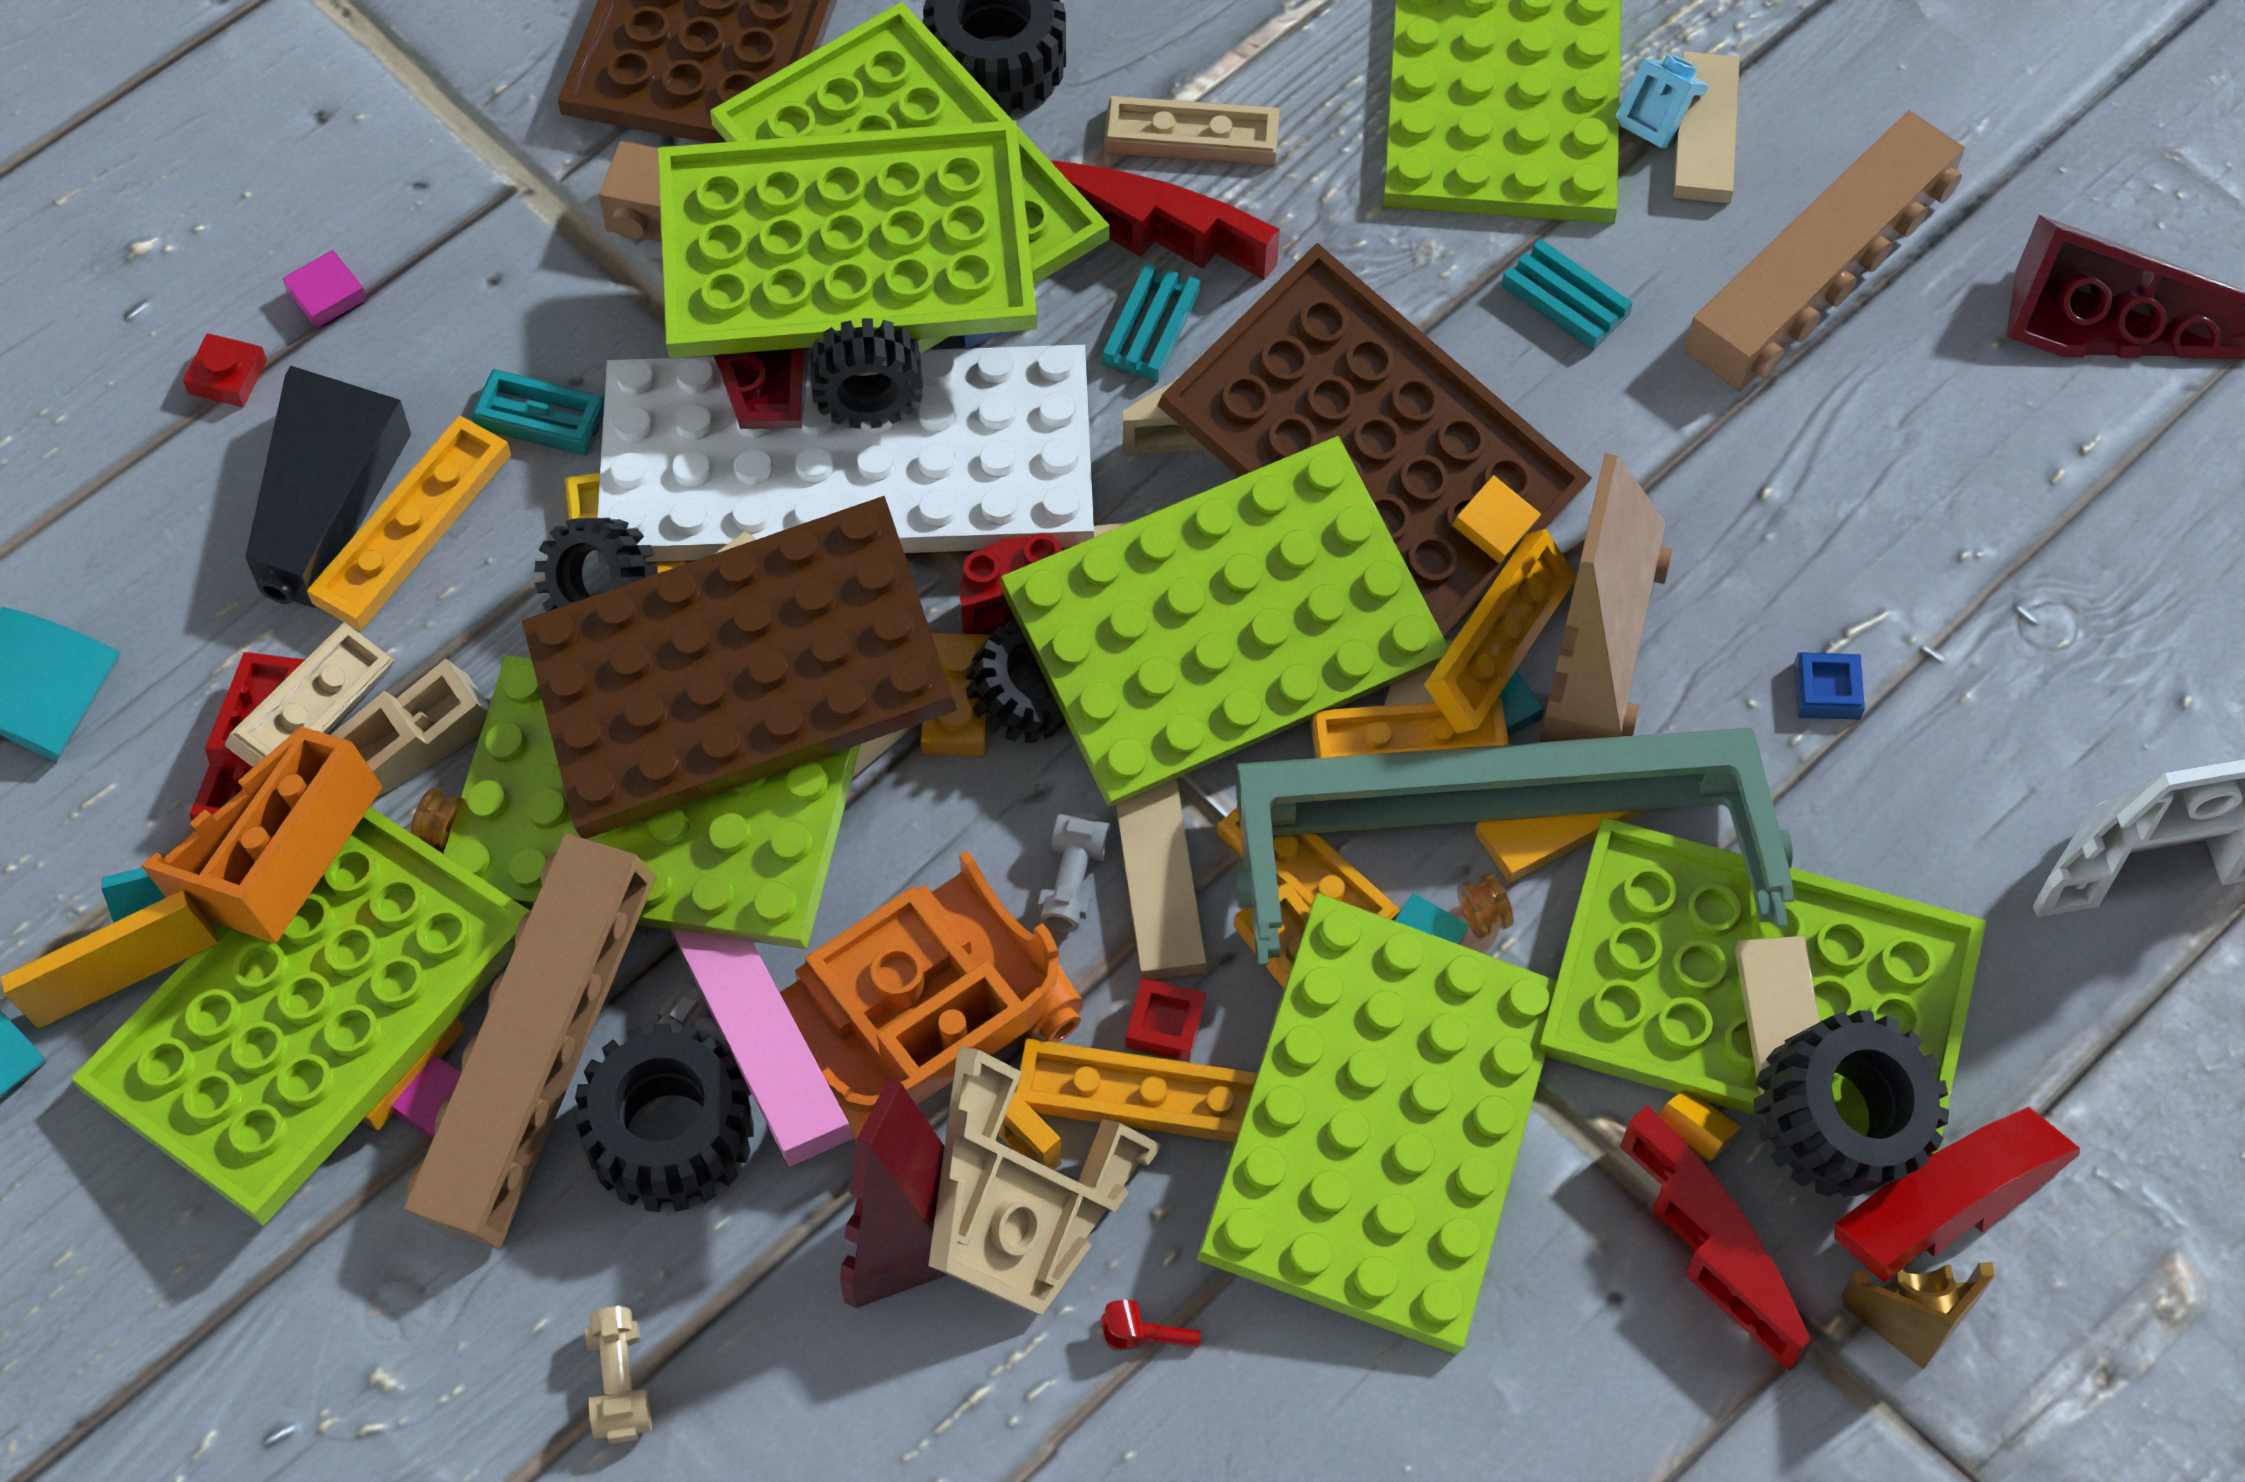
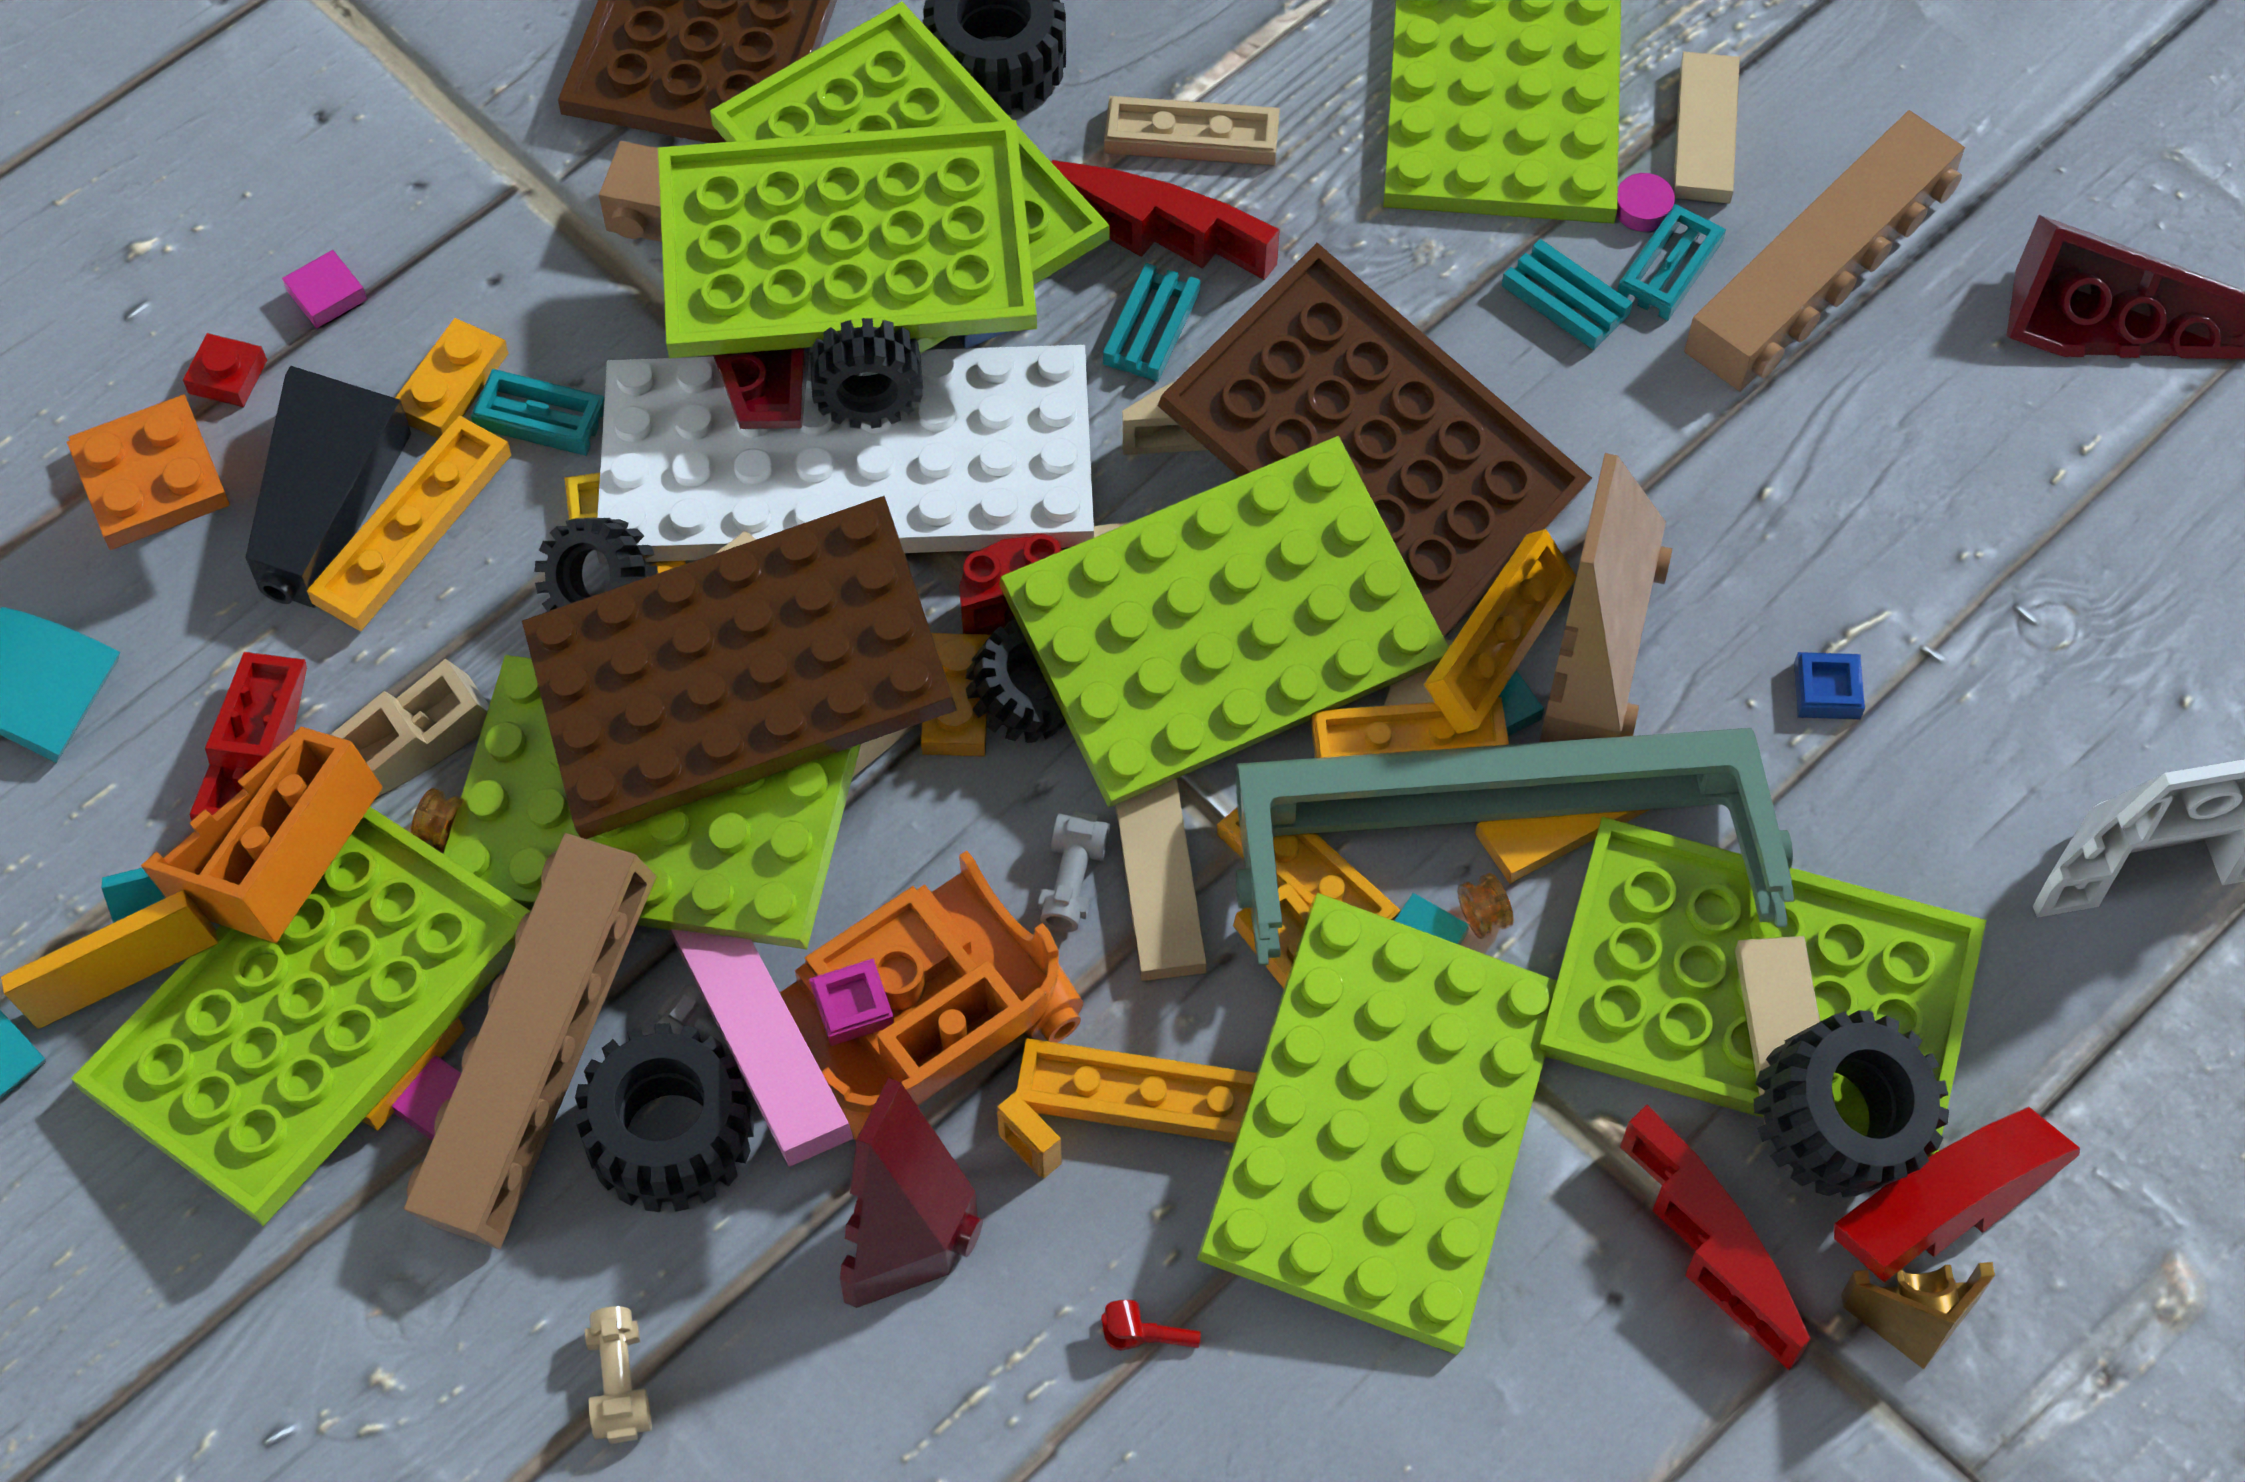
tan tile [224,622,395,767] -> none
tan wing [929,1045,1161,1316] -> none
red plate [1125,978,1206,1063] -> none
light orange tile [1452,475,1541,564] -> none
medium azure bracket [1615,54,1709,148] -> none
light orange tile [1658,1091,1742,1161] -> none
none -> orange bracket [67,394,230,550]
none -> light orange plate [395,318,509,439]
none -> dark pink tile [809,958,894,1046]
none -> dark pink tile [1616,173,1675,232]
none -> teal tile [1617,204,1726,321]

